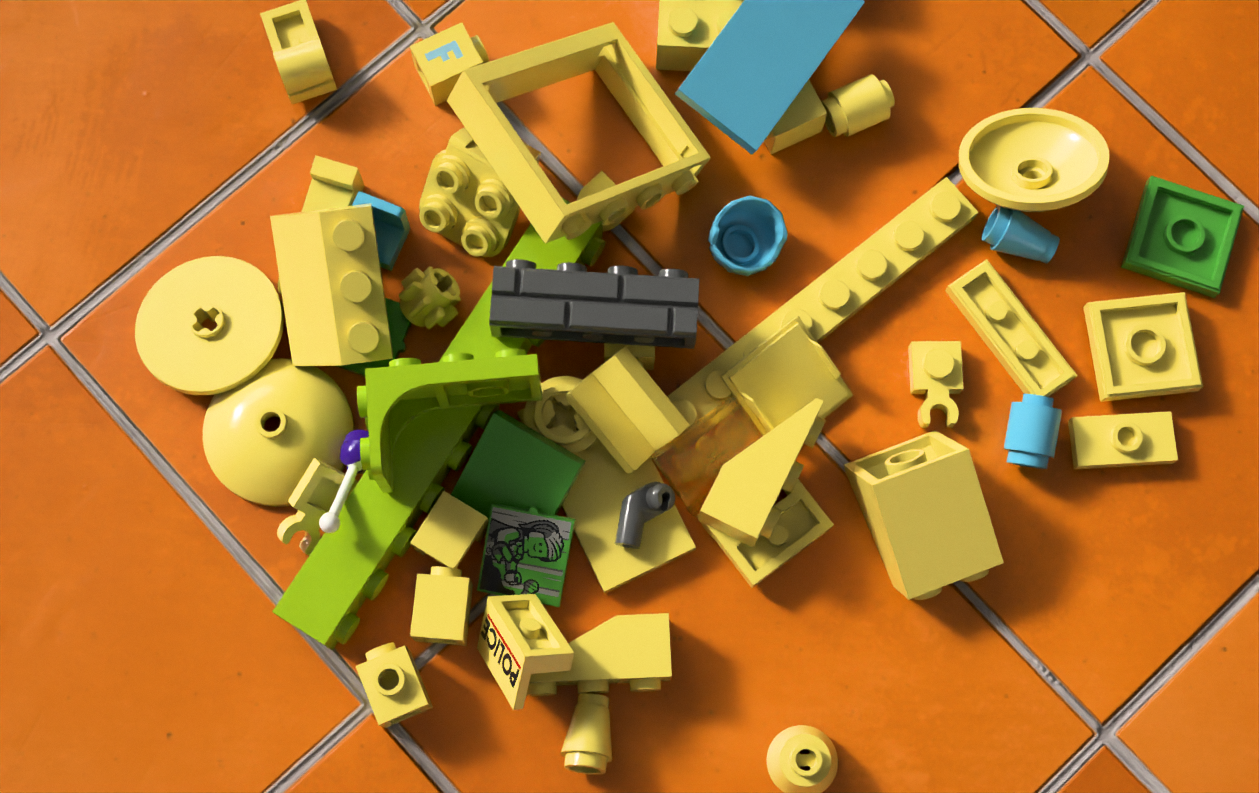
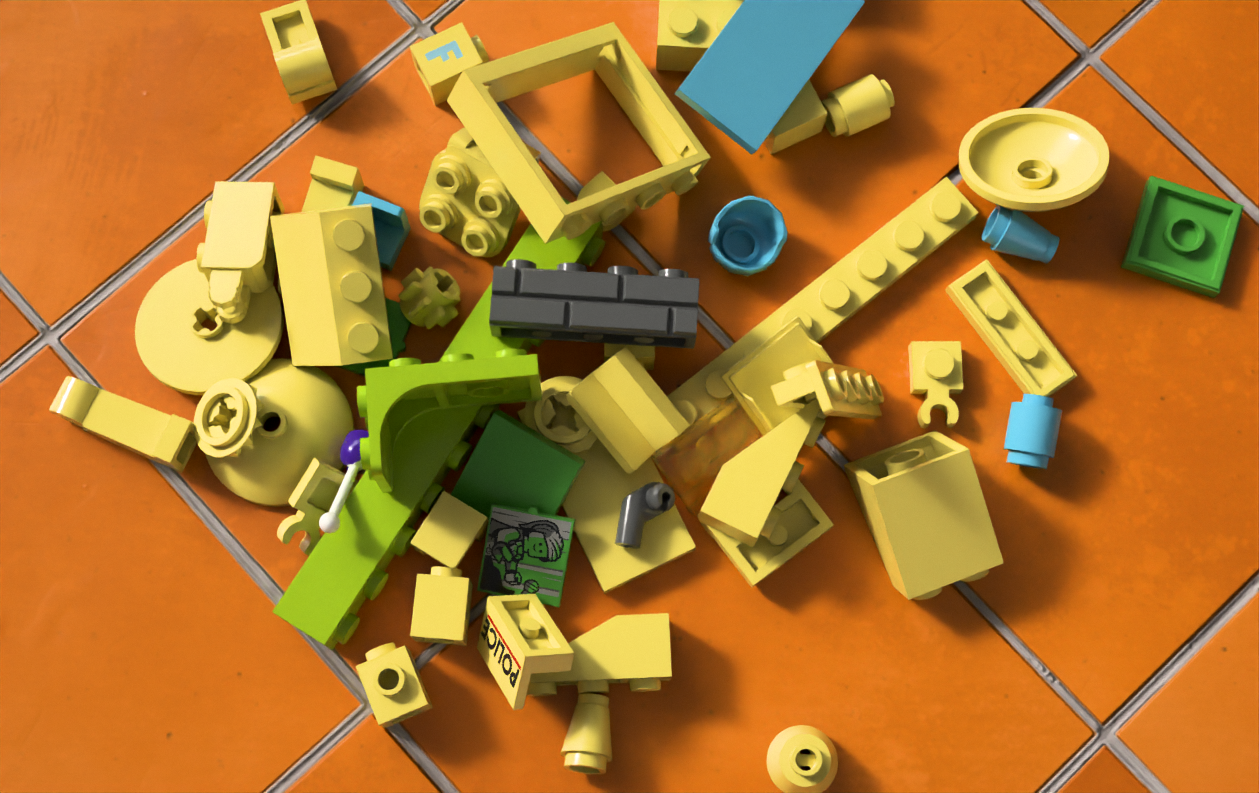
light yellow plate [1068,411,1178,470] -> none
light yellow plate [1083,292,1203,402] -> none
none -> light yellow leg [49,376,197,473]
none -> light yellow gear [193,378,264,460]
none -> light yellow hinge [196,181,285,325]
none -> light yellow bracket [771,360,884,419]

